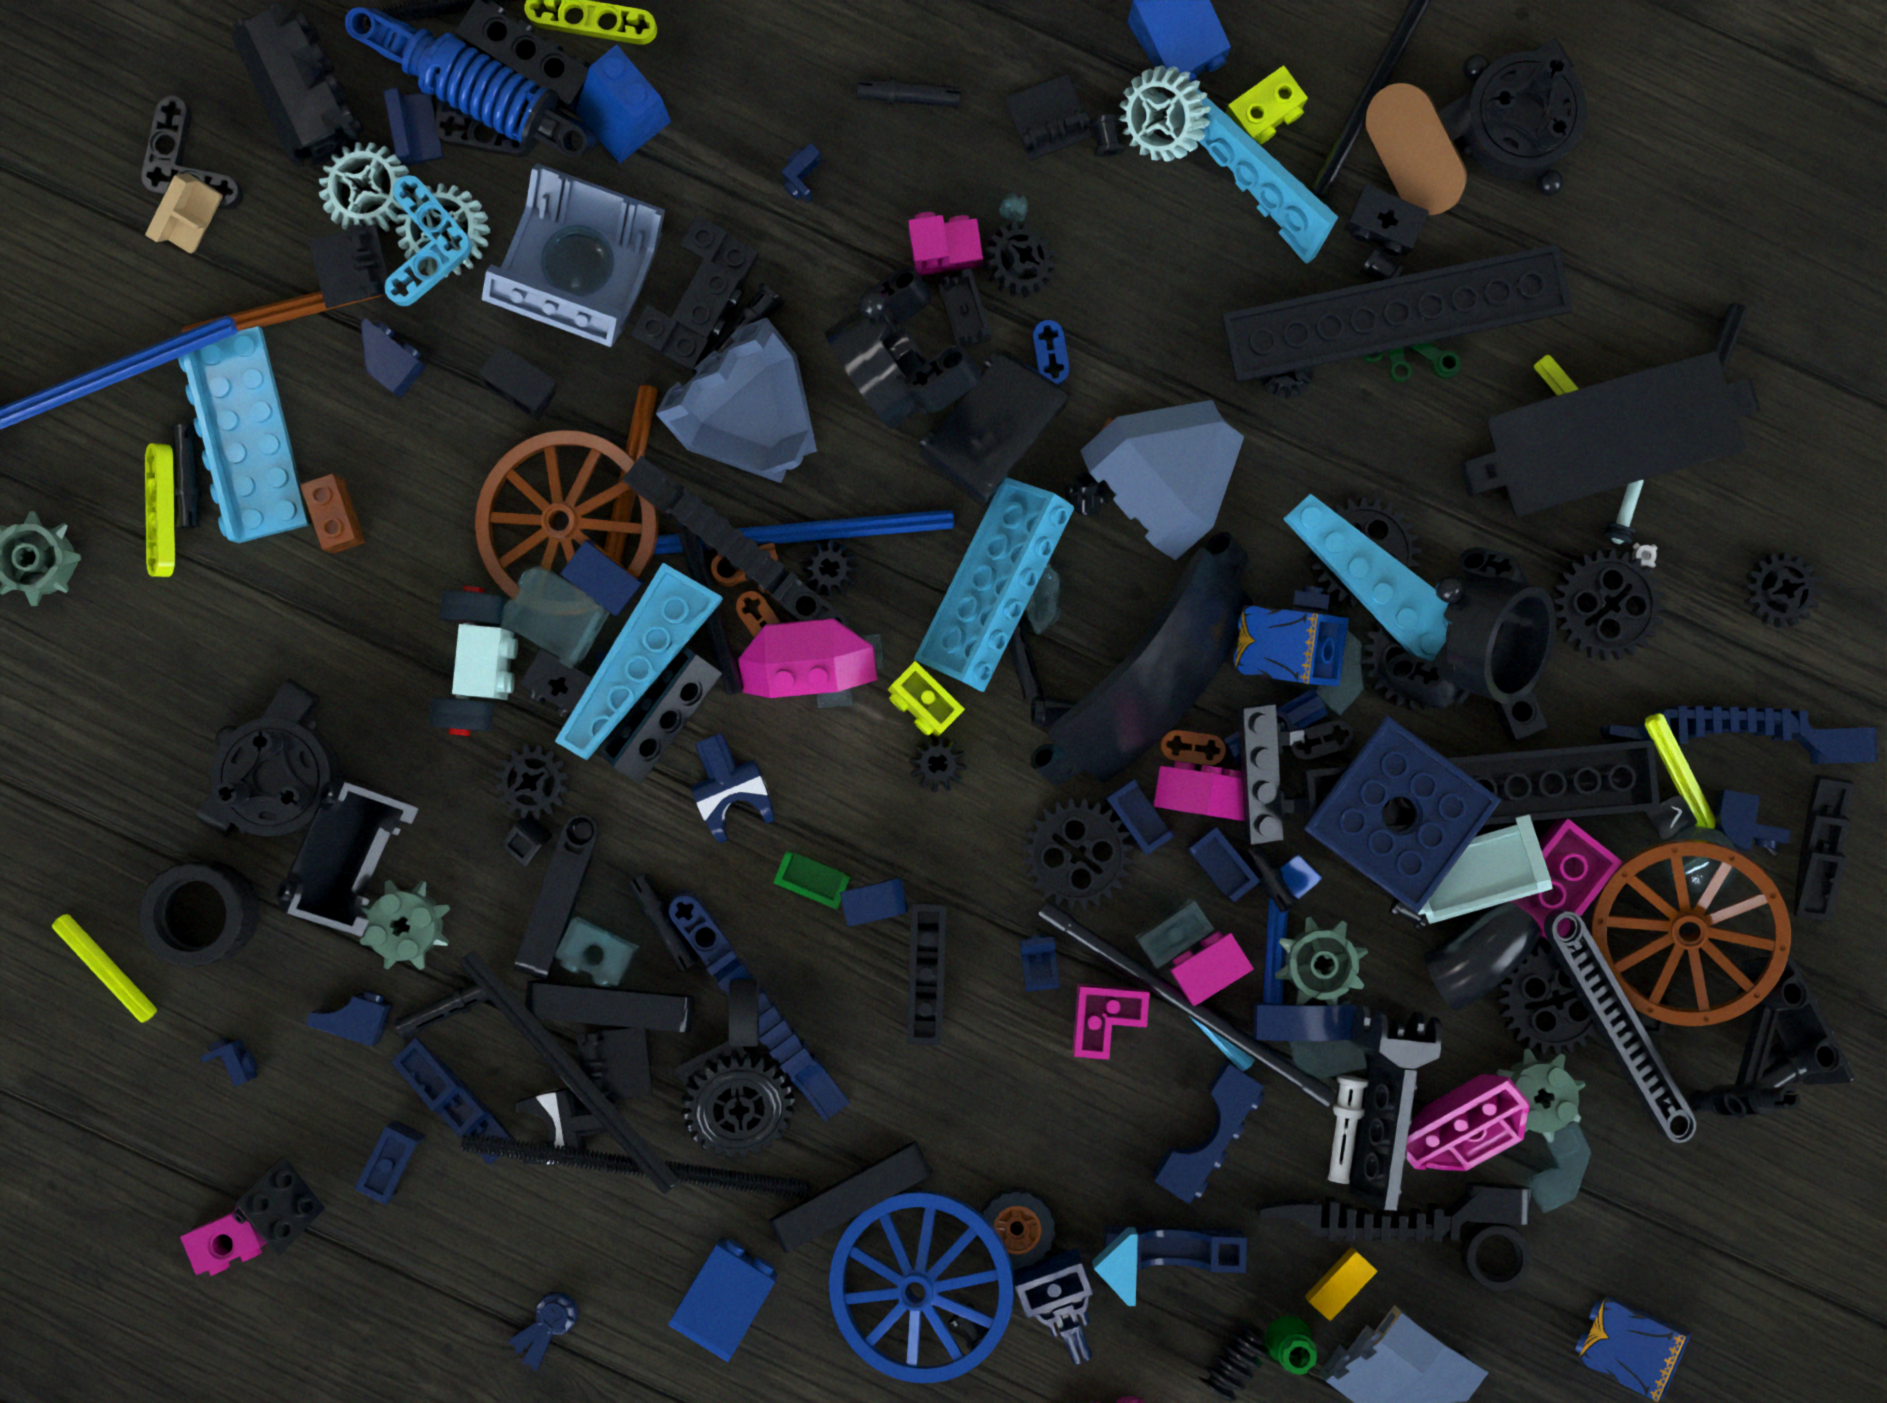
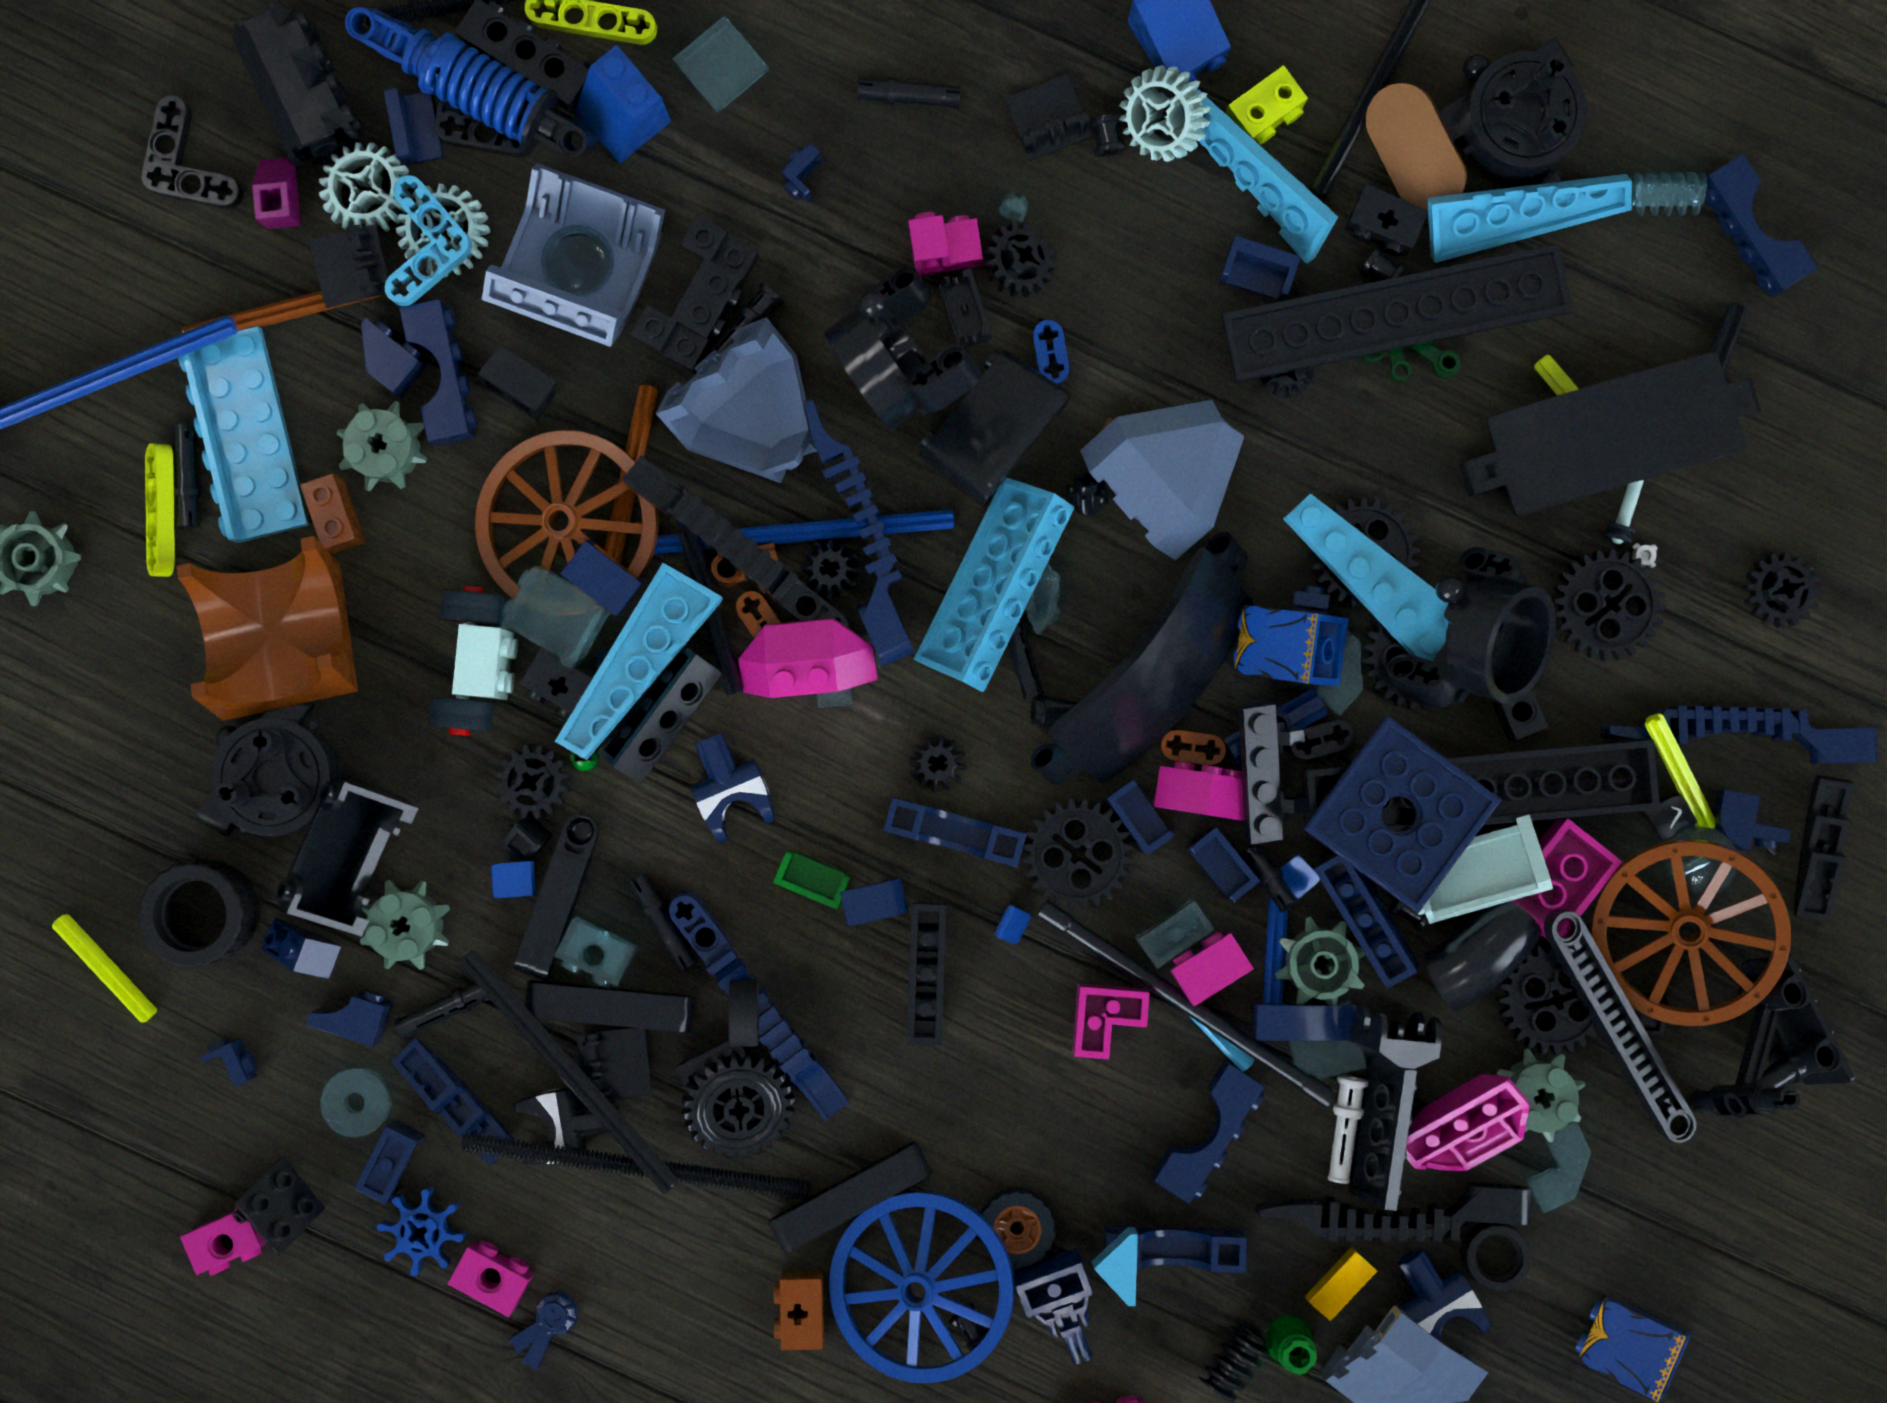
tan panel [145,173,223,253] -> none
blue slope [668,1238,778,1362] -> none
neon yellow brick [888,661,965,738] -> none
dark blue bracket [1020,935,1060,992] -> none
none -> dark orange piece [176,536,358,721]
none -> magenta slope [252,157,301,229]
none -> dark blue slope [262,918,341,979]
none -> clear light blue tile [320,1067,392,1138]
none -> sand green brick [337,401,427,492]
none -> blue gear [377,1186,467,1276]
none -> dark blue arch [399,299,478,446]
none -> dark pink brick [448,1240,535,1318]
none -> blue slope [491,861,536,898]
none -> green hinge [570,750,599,771]
none -> clear light blue tile [673,15,769,113]
none -> dark orange brick [773,1272,825,1350]
none -> dark blue piece [805,399,915,666]
none -> dark blue arch [883,797,1027,867]
none -> blue slope [994,904,1031,944]
none -> dark blue panel [1219,235,1300,302]
none -> dark blue brick [1314,853,1420,989]
none -> dark blue connector [1397,1248,1490,1343]
none -> medium azure wing [1427,174,1632,263]
none -> clear light blue piece [1630,172,1707,216]
none -> dark blue arch [1698,154,1818,297]

